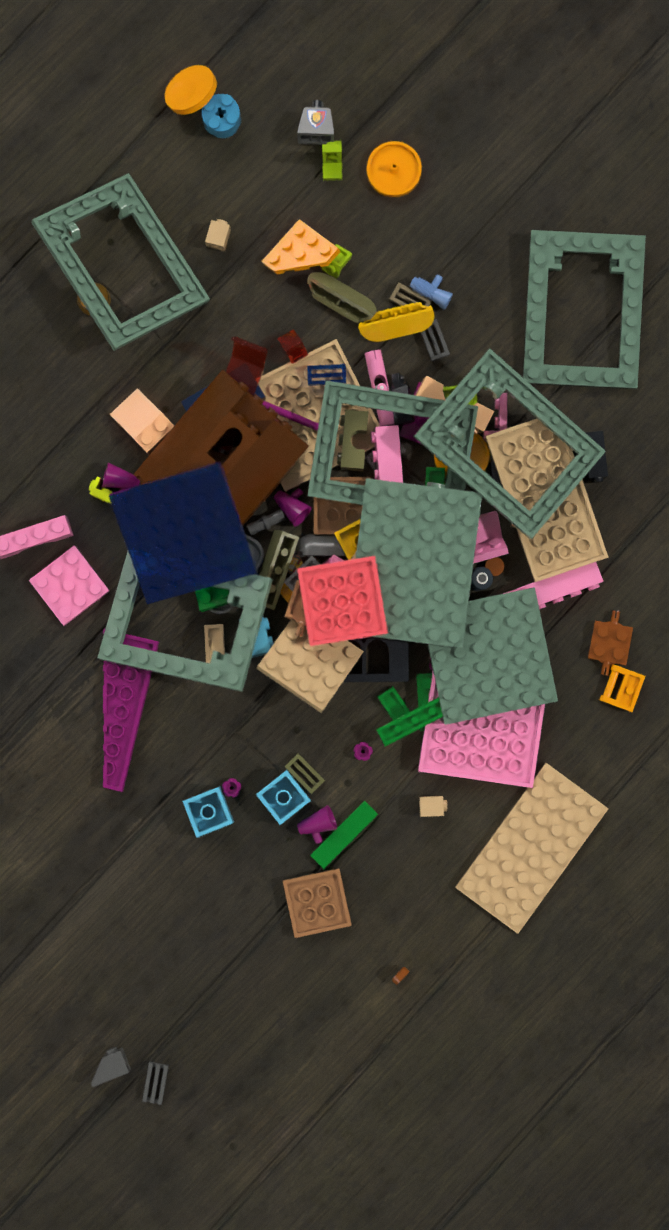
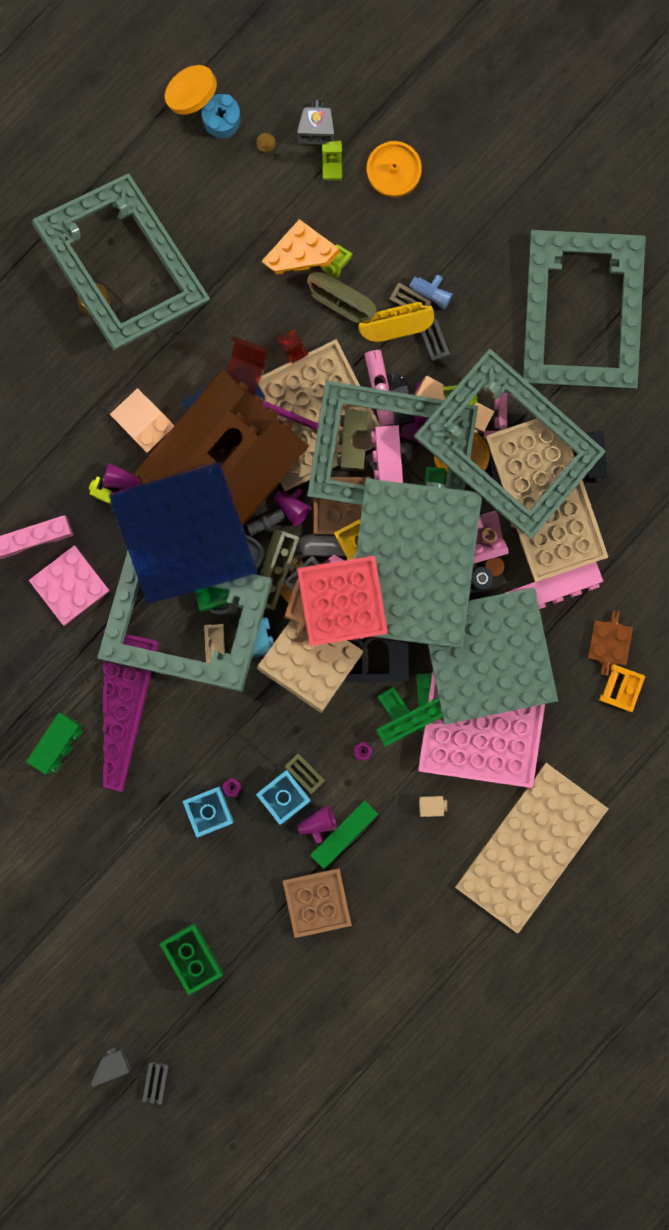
tan brick [205,219,231,251] -> none
clear blue tile [307,364,346,386] -> none
dark orange tile [392,967,410,986] -> none
none -> green brick [26,713,83,775]
none -> green brick [160,922,224,995]
none -> pearl gold plate [257,133,276,153]
none -> medium nougat hinge [480,528,497,544]

